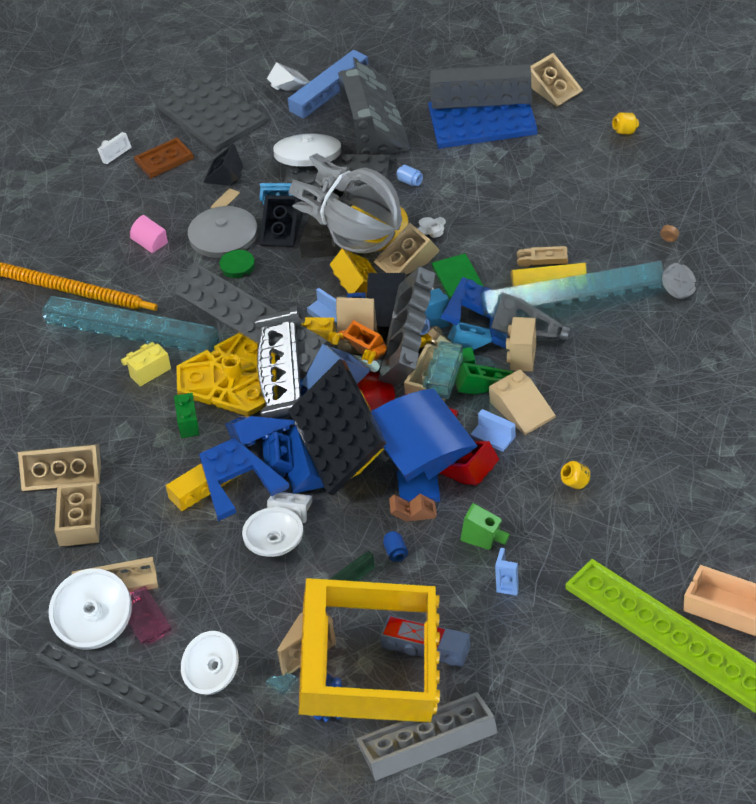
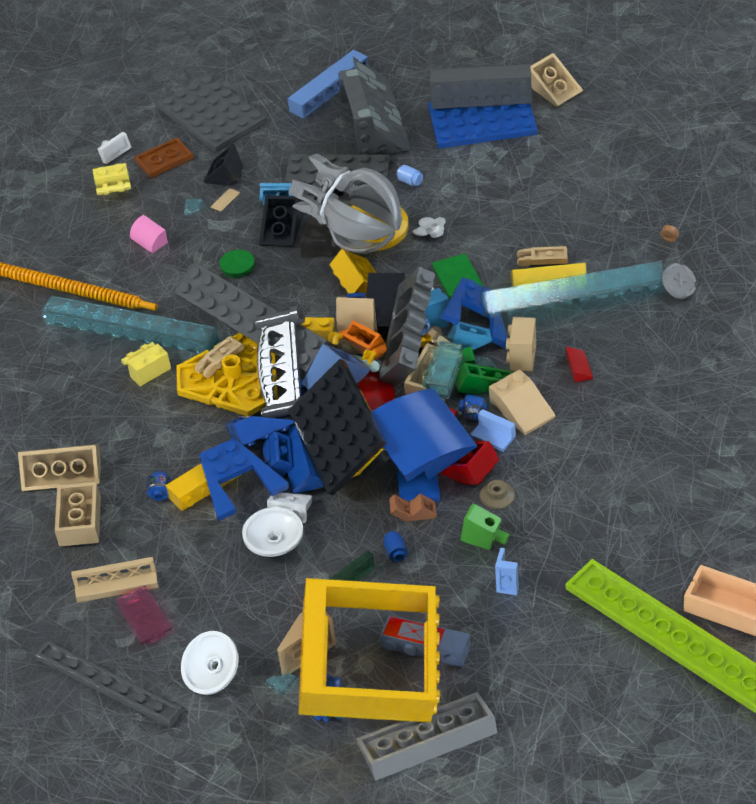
white dish [49,569,132,650] -> none
green brick [174,392,200,439] -> none
light grey dish [188,206,258,258] -> none
white slope [267,62,310,91] -> none
white dish [273,134,341,166] -> none
light blue panel [307,288,337,327] -> none
tan slope [373,223,440,275] -> none
dark grey plate [491,292,570,341] -> none
yellow head [561,461,590,490] -> none
yellow head [612,112,639,135] -> none
none -> light yellow brick [93,163,131,195]
none -> blue head [146,471,172,501]
none -> clear light blue tile [184,199,204,216]
none -> tan hinge [195,336,244,378]
none -> blue head [458,394,487,421]
none -> dark tan piece [479,480,515,509]
none -> red slope [565,347,593,382]

